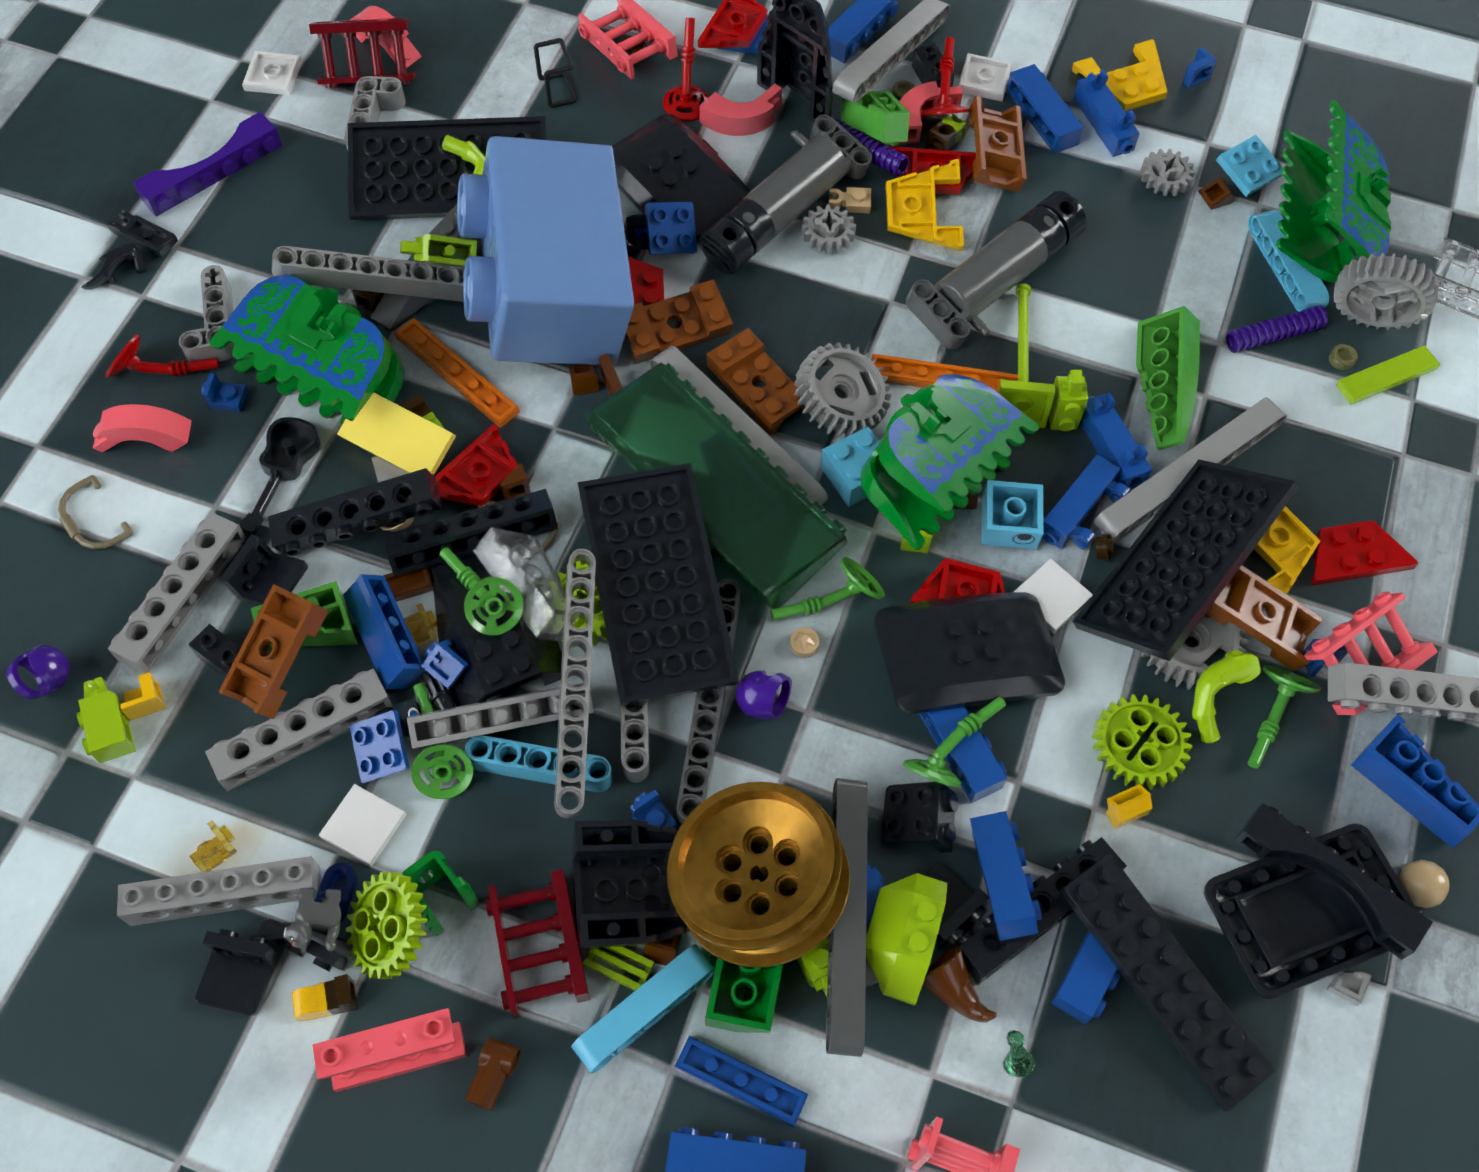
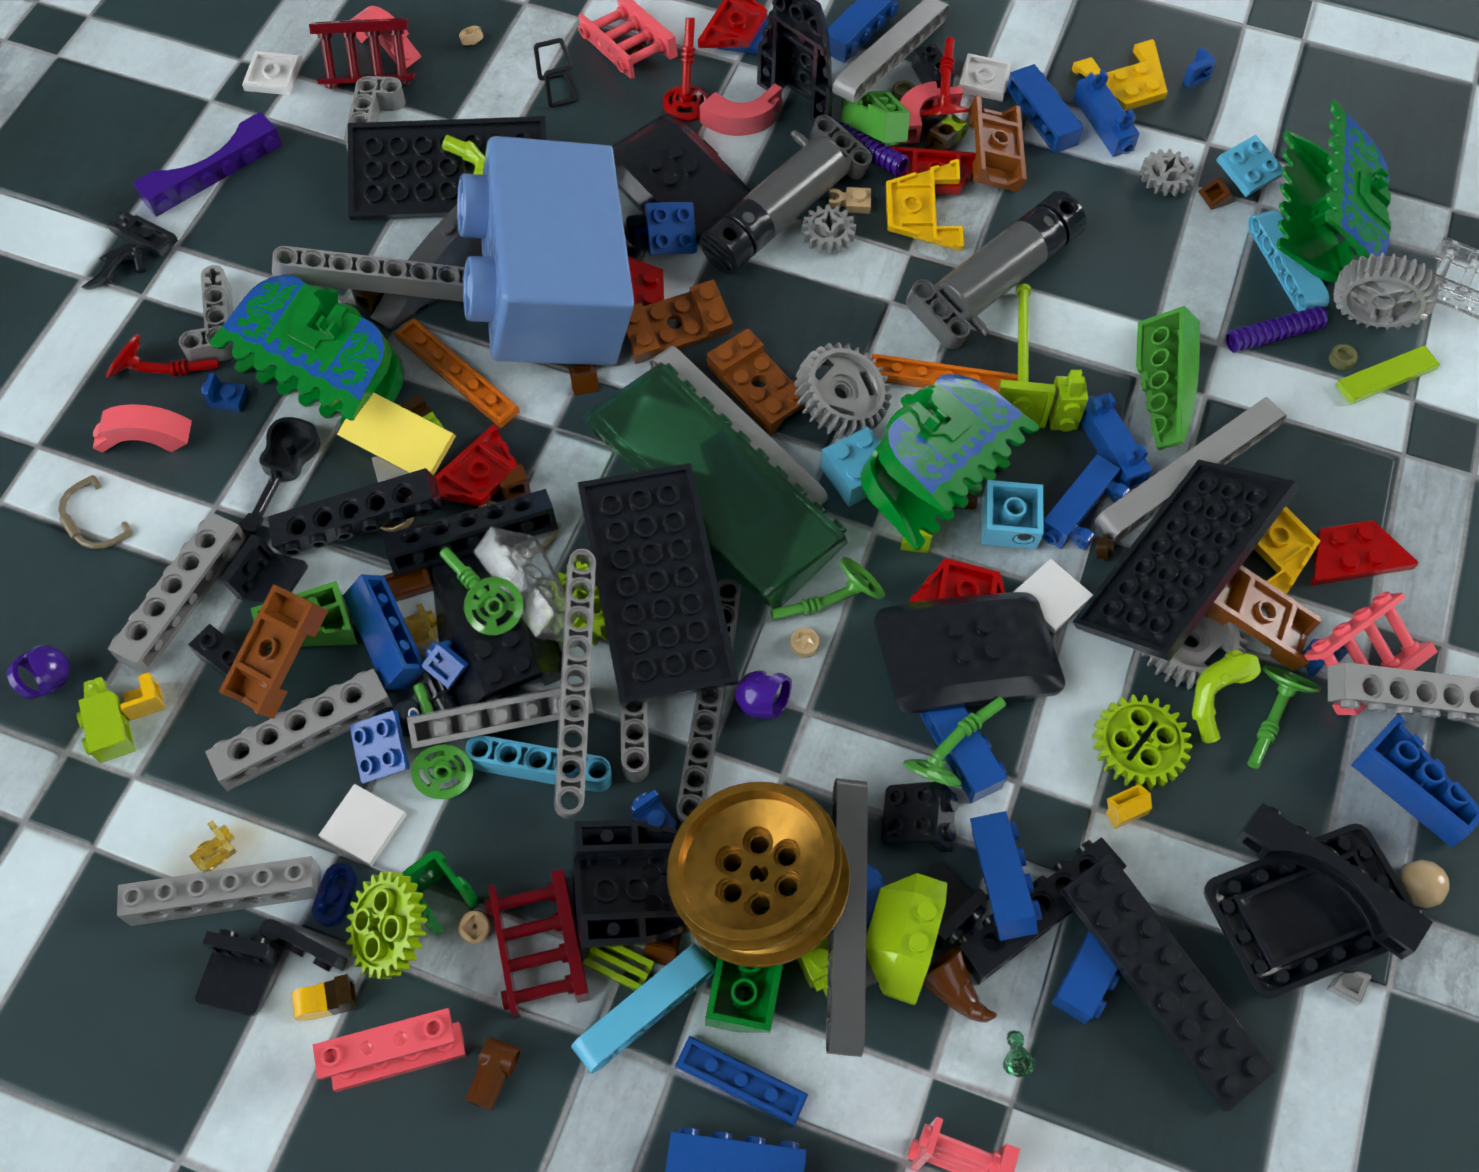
dark grey animal [284,888,341,953] -> none
lime hinge [400,234,477,267] -> none
reddish brown tile [599,354,627,412] -> none
none -> tan tile [458,910,491,943]
none -> tan tile [459,26,483,45]

